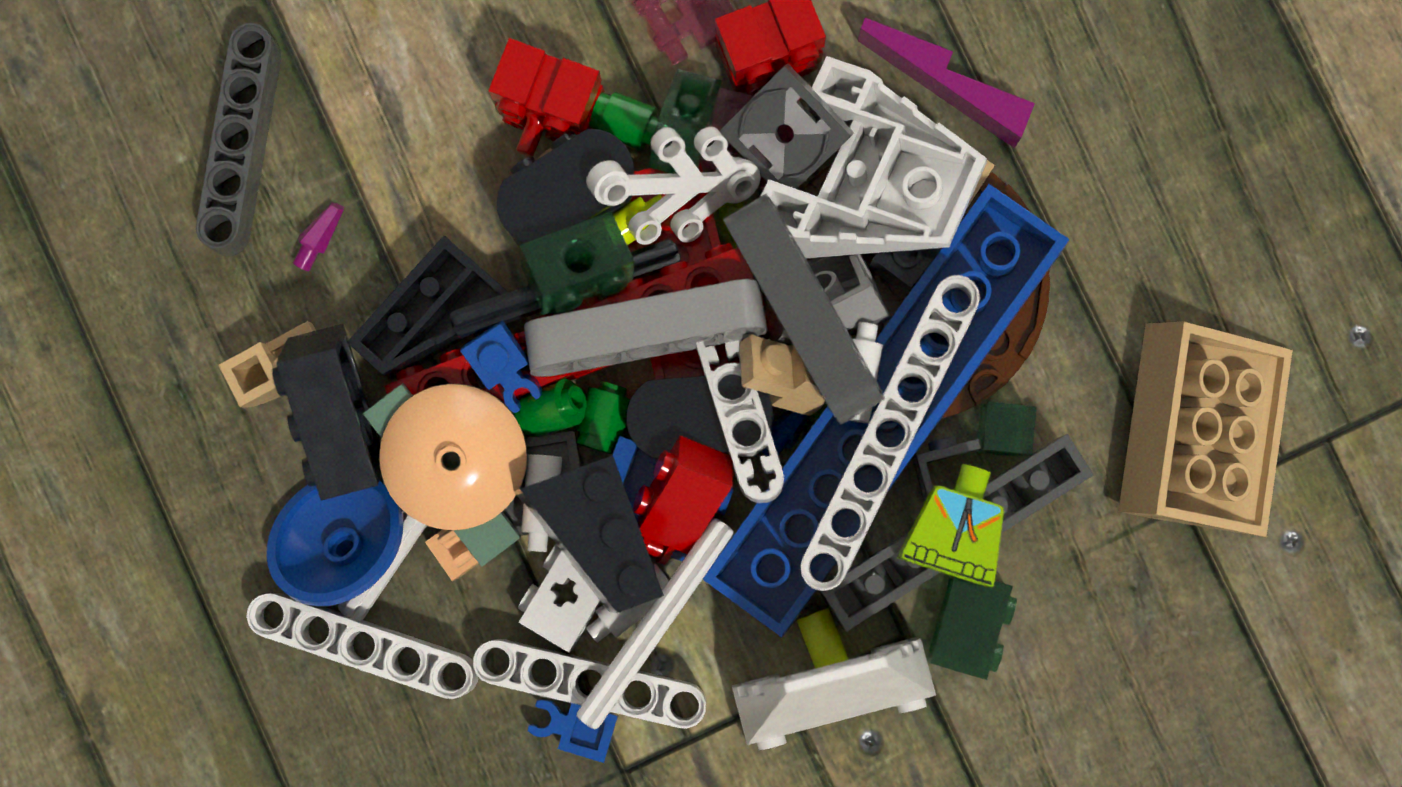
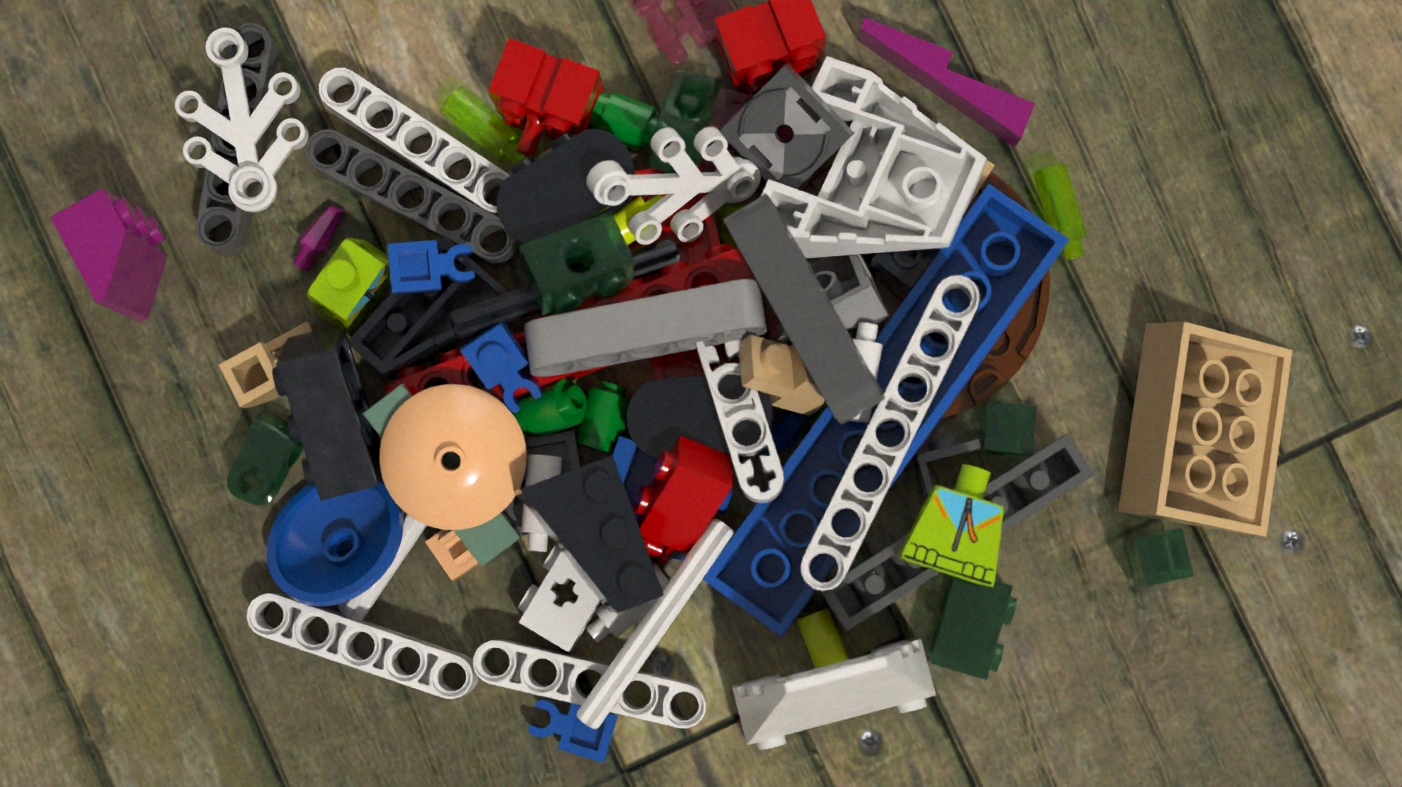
none -> magenta slope [50,188,168,323]
none -> white plant [175,28,309,212]
none -> clear green piece [227,411,304,506]
none -> dark grey beam [306,129,519,267]
none -> lime torso [307,238,390,338]
none -> white beam [319,68,510,217]
none -> blue plate [387,240,475,295]
none -> clear neon green cylinder [440,86,525,165]
none -> clear neon green cylinder [1033,163,1087,260]
none -> clear green brick [1123,528,1194,587]

